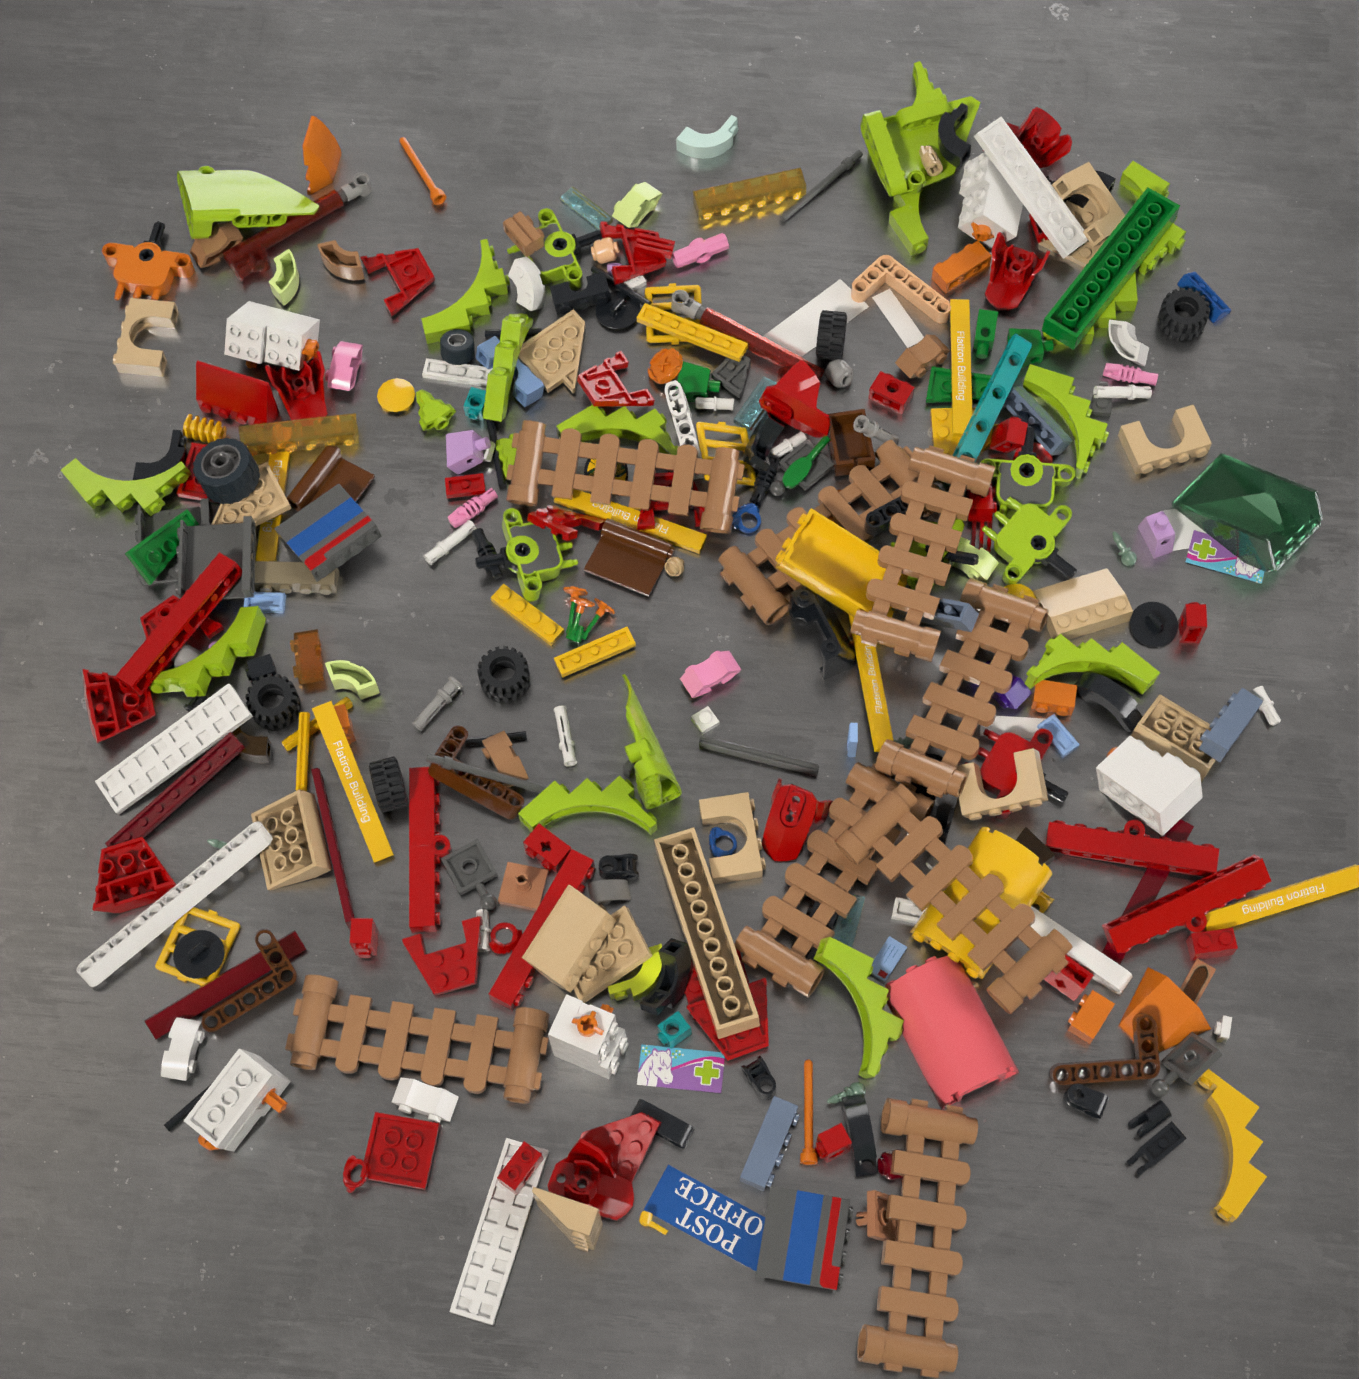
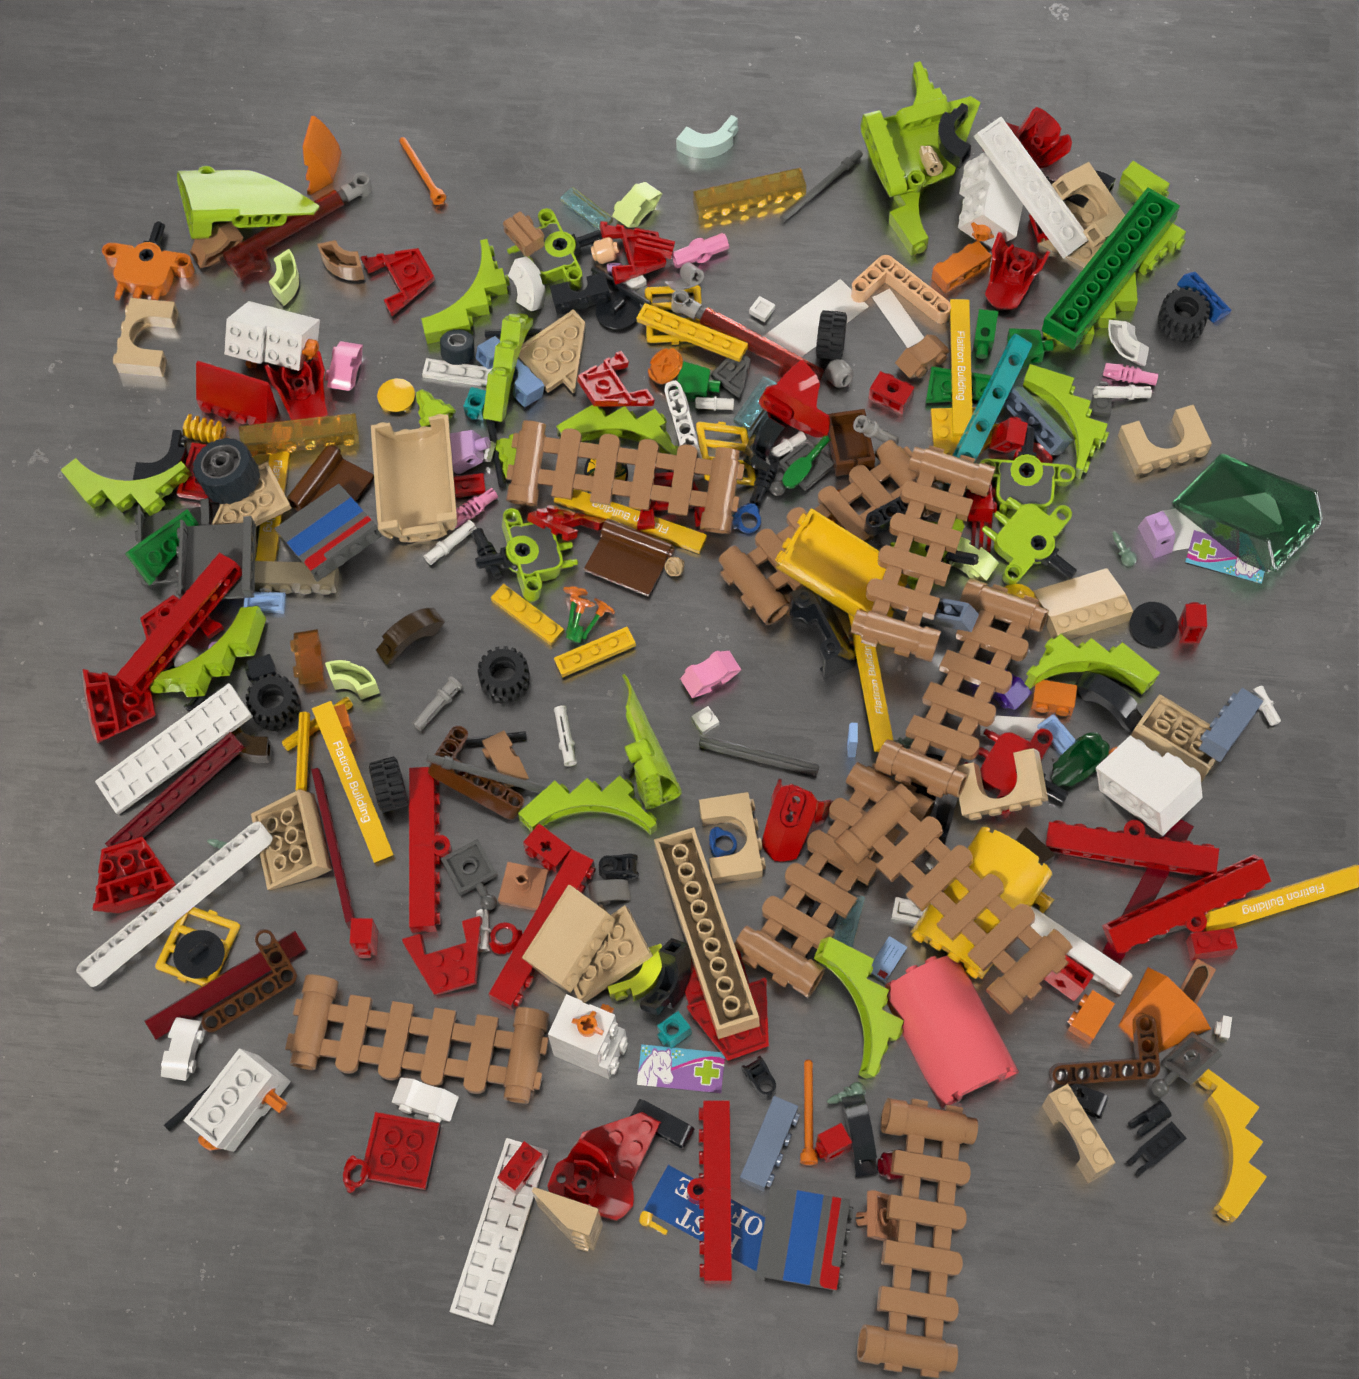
none -> tan cylinder [371,414,457,542]
none -> dark brown arch [376,608,445,665]
none -> light grey panel [664,262,704,291]
none -> red hinge [687,1101,732,1284]
none -> white plate [749,296,775,322]
none -> tan arch [1042,1084,1116,1183]
none -> dark green hair [1050,732,1110,787]

